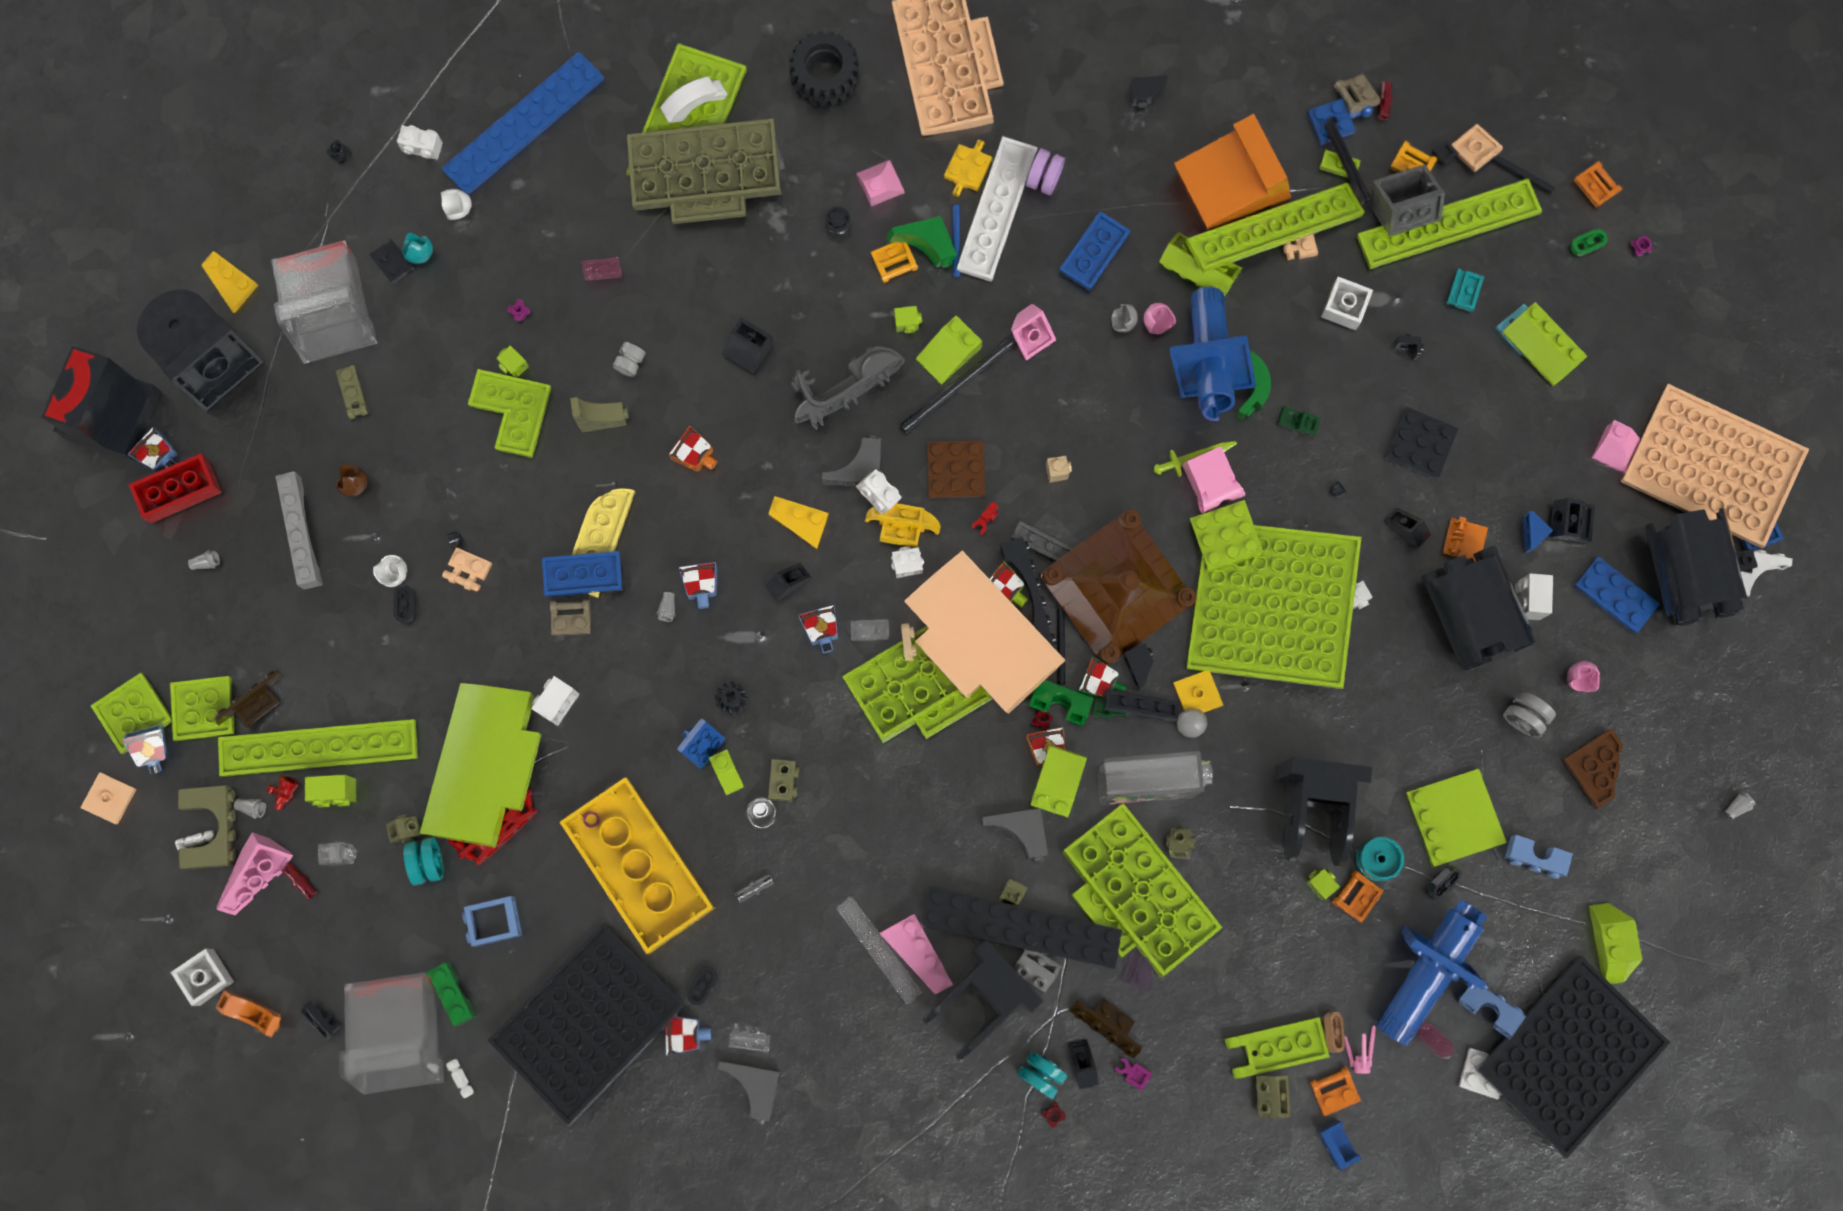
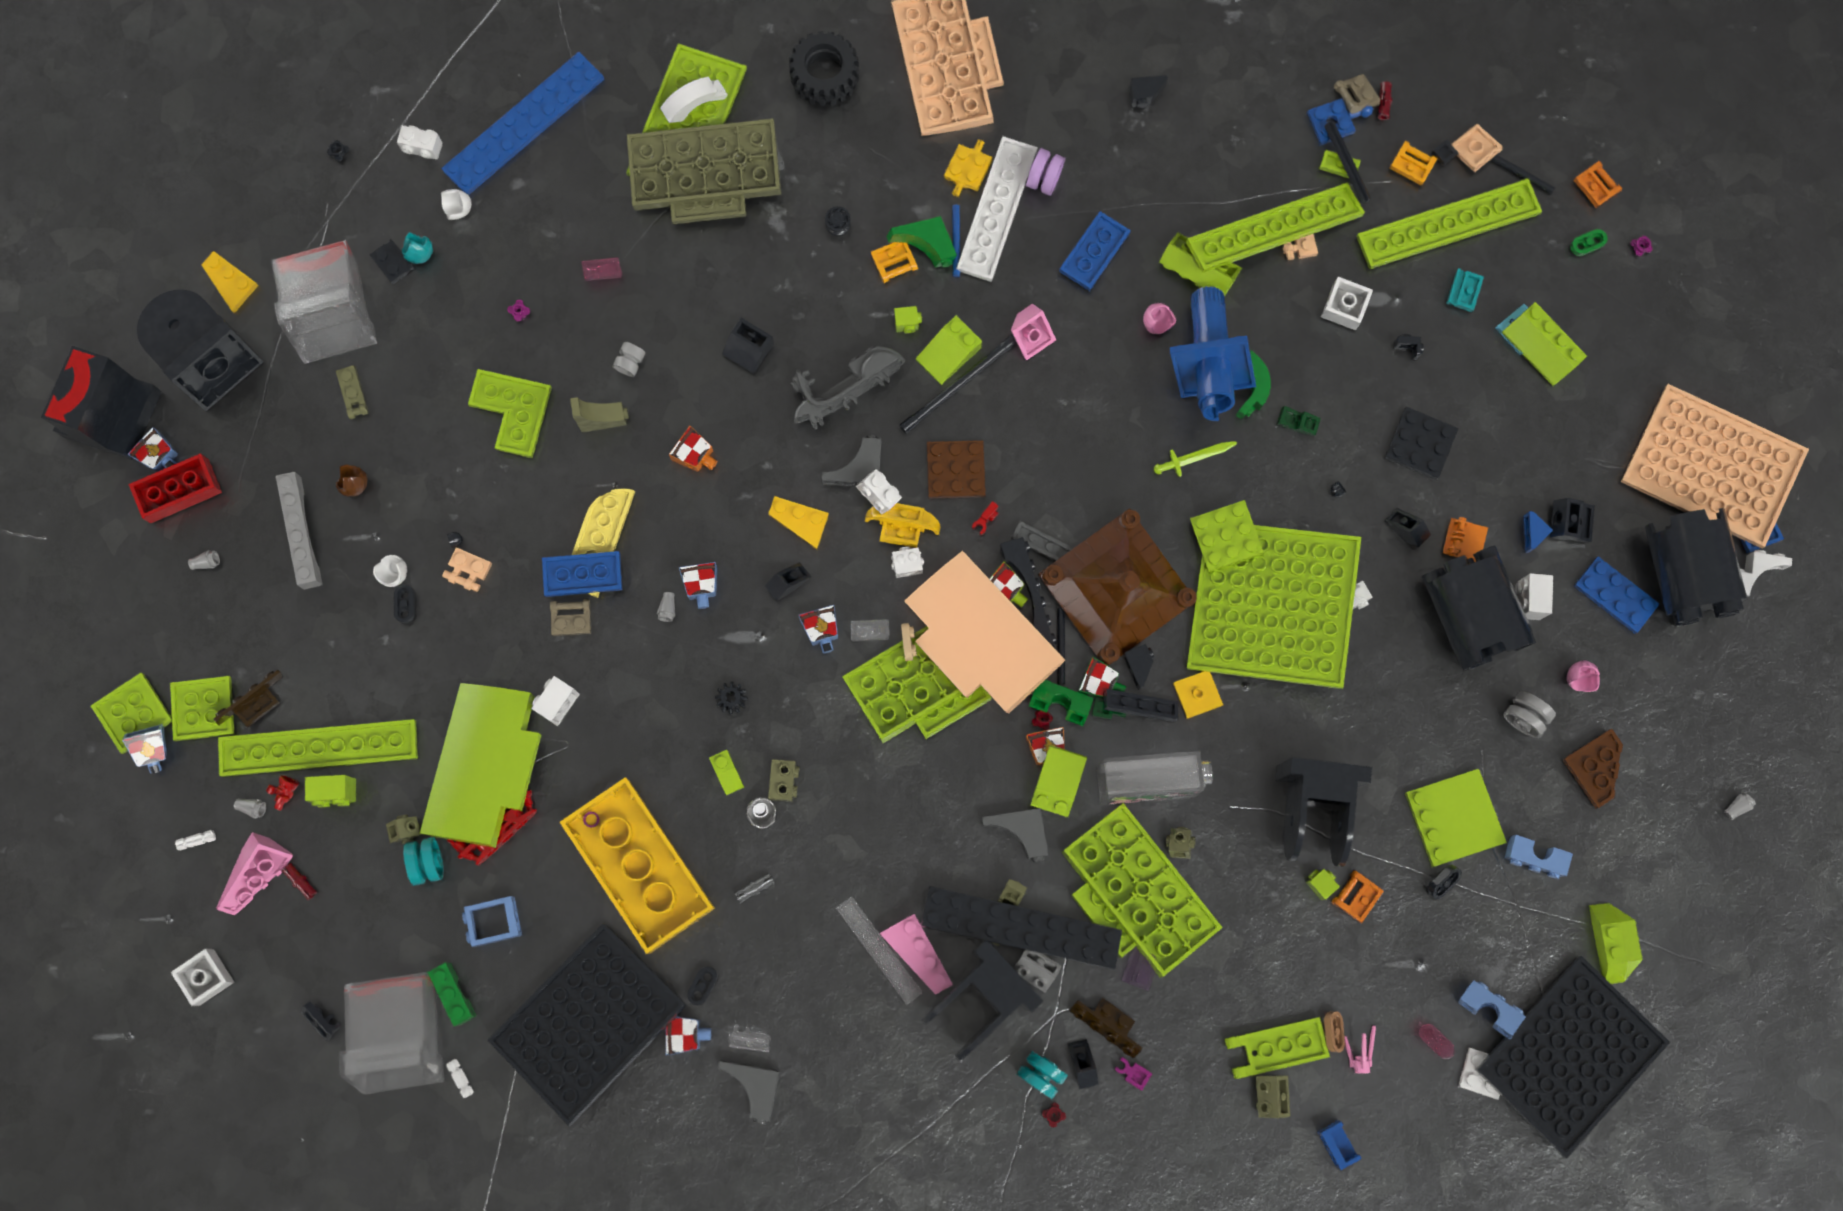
light nougat plate [81,772,136,825] -> none
olive arch [178,785,237,870] -> none
orange arch [215,990,281,1037] -> none
clear brick [318,842,356,866] -> none
lime brick [497,345,529,378] -> none
blue plate [677,718,726,769] -> none
bright pink slope [856,160,905,206] -> none
tan brick [1046,456,1072,483] -> none
light grey hair [1112,304,1138,332] -> none
orange piece [1174,114,1291,231] -> none
light grey hair [1176,708,1208,738] -> none
bright pink piece [1182,446,1246,514] -> none
orange plate [1309,1067,1361,1116] -> none
teal wheel [1355,837,1404,882] -> none
flat silver container [1371,164,1445,237] -> none
blue piece [1376,899,1487,1046] -> none
bright pink slope [1592,420,1641,474] -> none
black bracket [1736,549,1758,572] -> none

